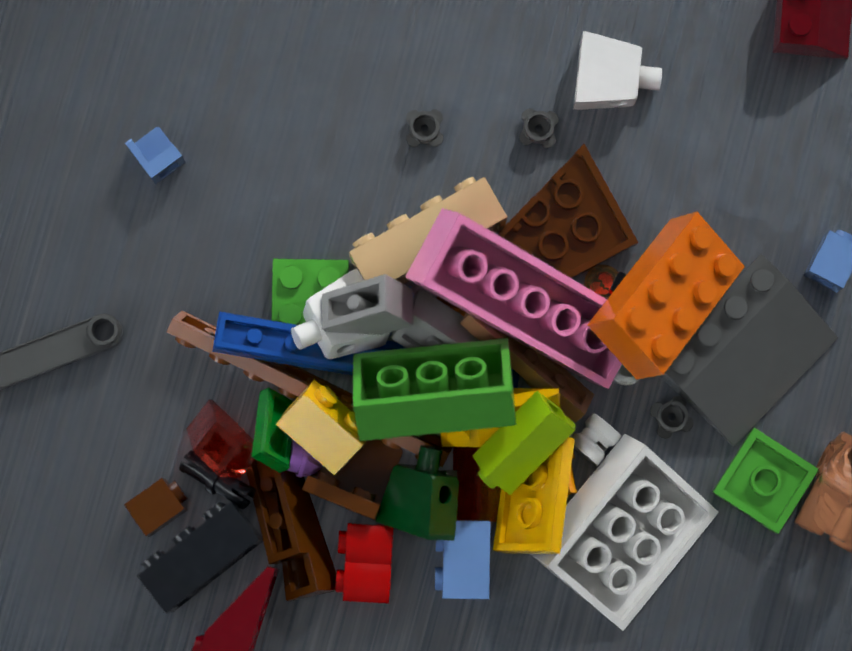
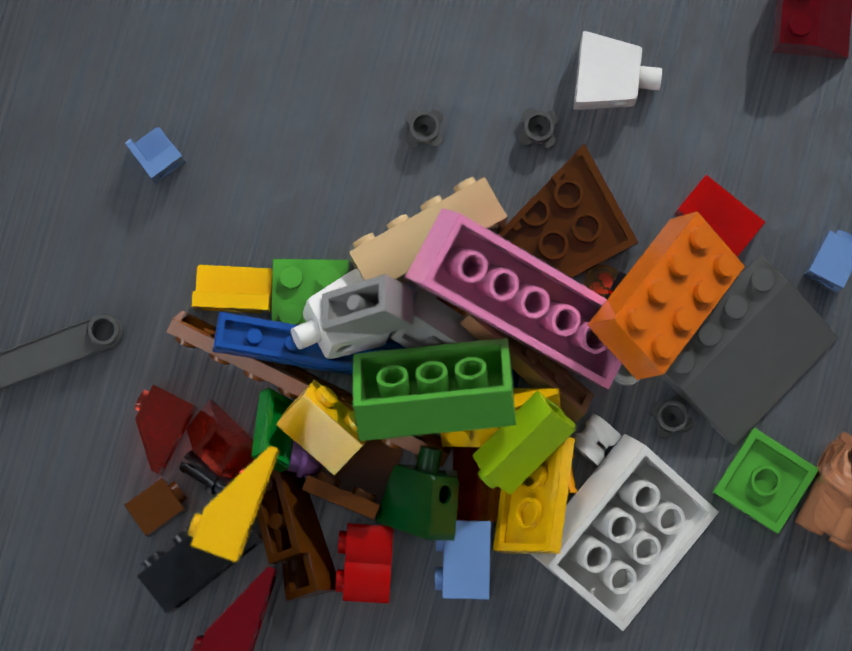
none -> clear red slope [134,384,197,475]
none -> yellow slope [188,446,280,562]
none -> yellow panel [191,265,273,314]
none -> red brick [674,174,766,257]

